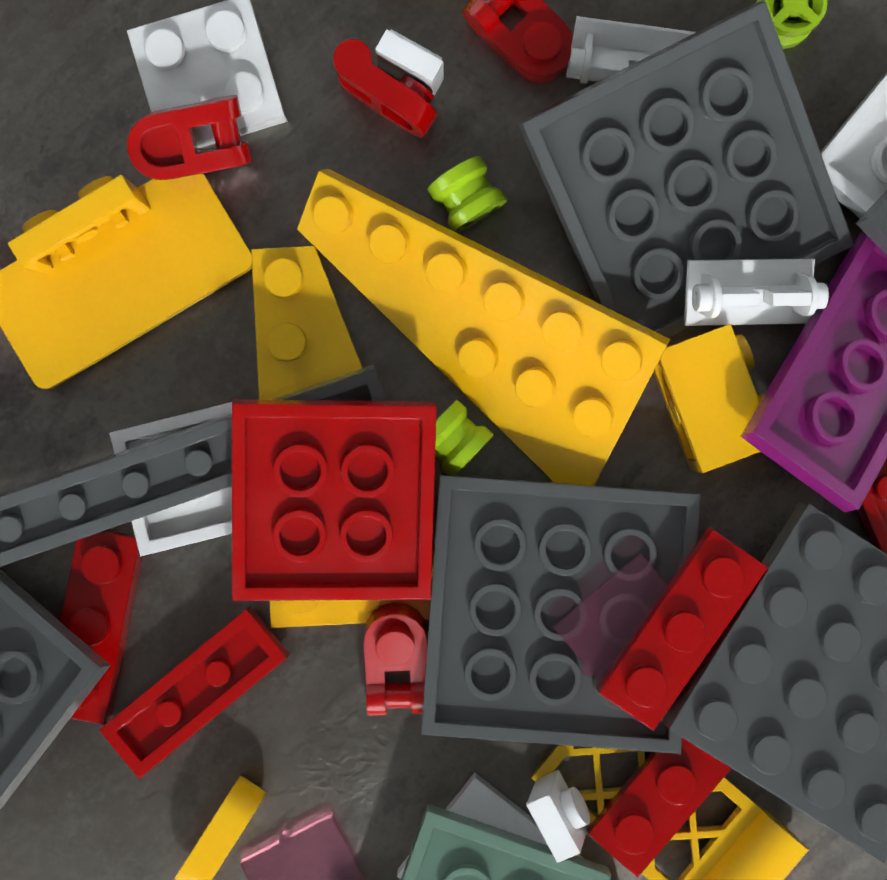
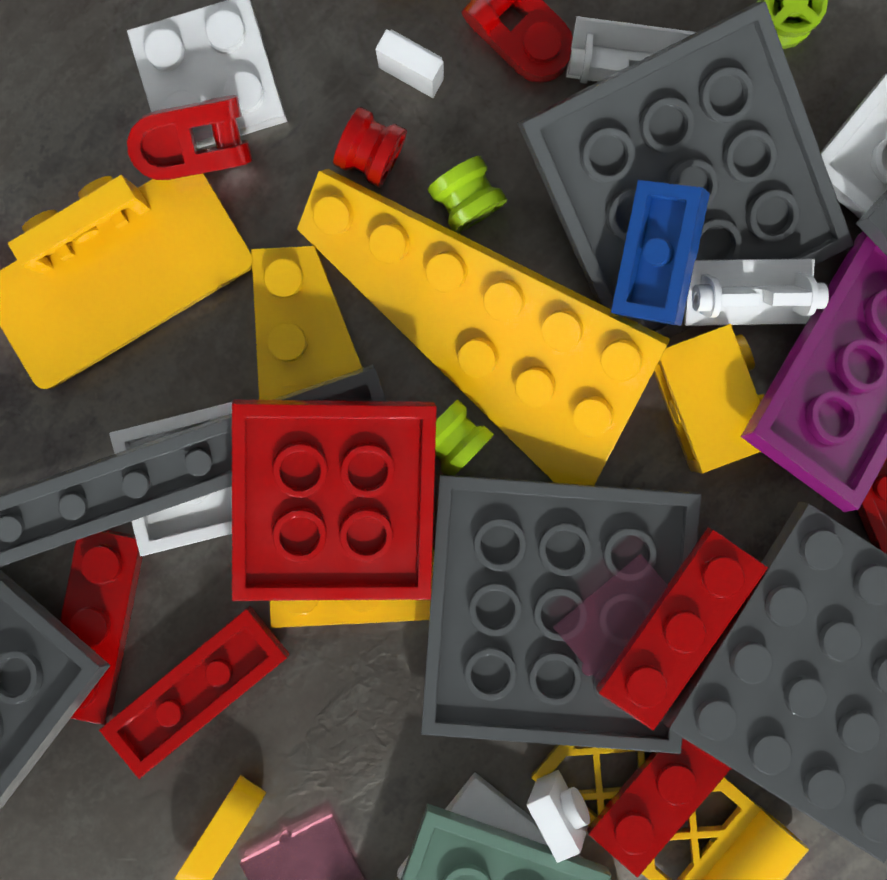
red plate [333,39,438,138] -> none
red plate [363,602,428,716] -> none
none -> red wheel [333,107,407,188]
none -> blue plate [611,180,710,326]

